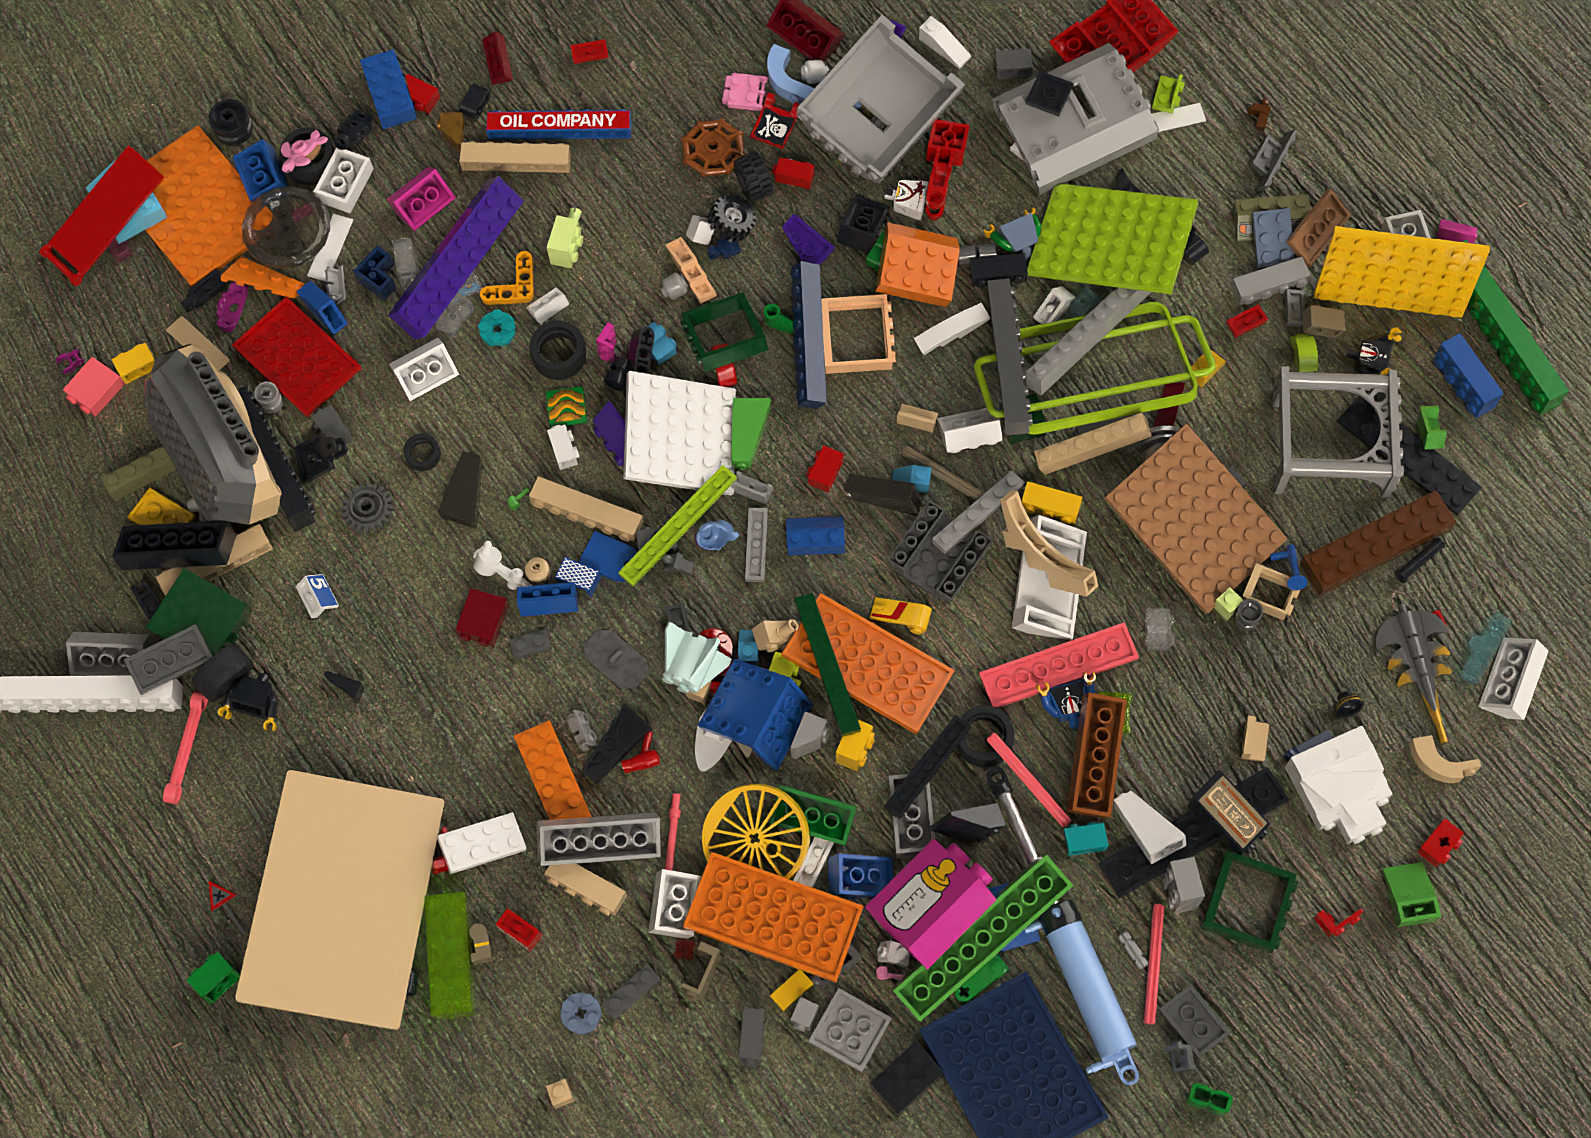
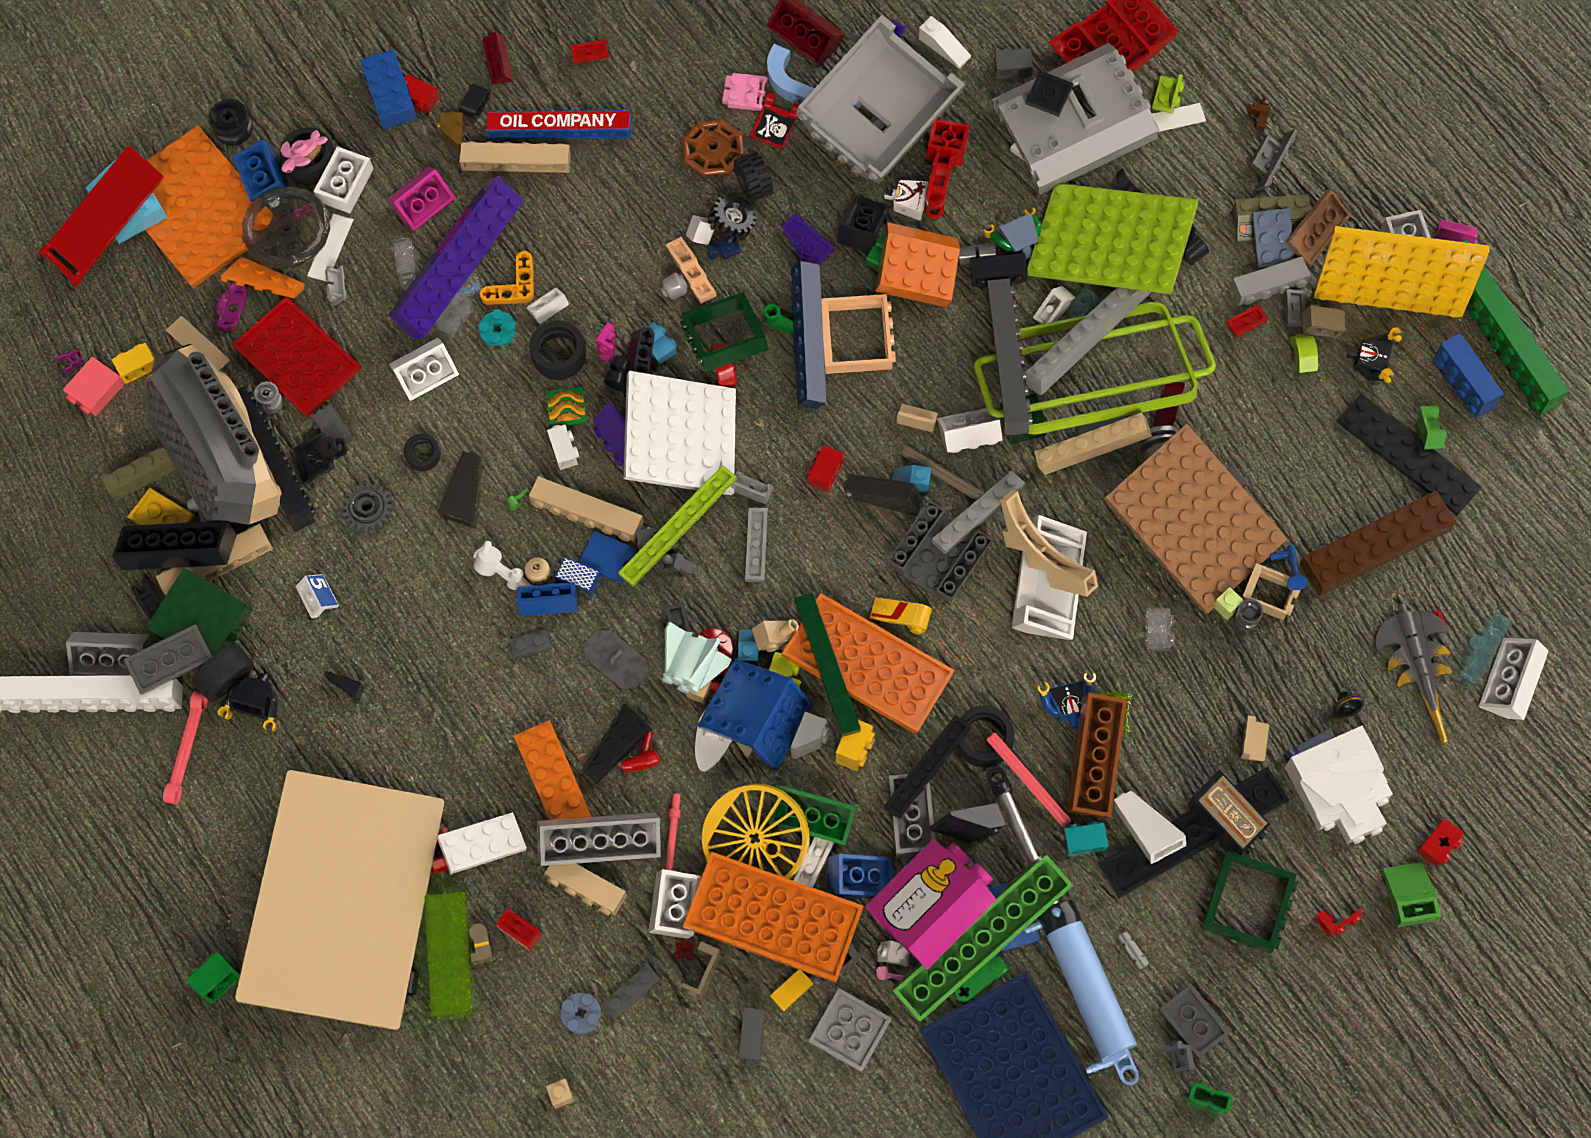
clear pink slope [108,238,134,263] -> none
black hinge [180,269,229,313] -> none
piece [208,881,245,934] -> none
blue slope [296,280,348,335] -> none
black brick [334,110,372,150] -> none
dark blue brick [353,245,396,301] -> none
dark red brick [455,588,509,647] -> none
yellowish green brick [547,208,583,269] -> none
light grey hinge [567,710,598,752] -> none
medium blue hair [695,519,739,551] -> none
bright green slope [731,398,771,470] -> none
red brick [772,157,815,189] -> none
blue slope [786,516,845,556] -> none
light grey brick [790,997,819,1032] -> none
white head [801,60,829,84] -> none
black brick [870,1041,944,1117] -> none
white slope [914,303,991,355] -> none
coral plate [979,622,1139,708] -> none
yellow brick [1021,481,1083,524] -> none
coral axle [1144,904,1164,1025] -> none
light grey brick [1161,857,1205,914] -> none
yellow slope [1191,350,1226,388] -> none
light grey arch [1272,366,1404,498] -> none
black pin [1394,538,1445,583] -> none
tan arch [1409,735,1481,783] -> none

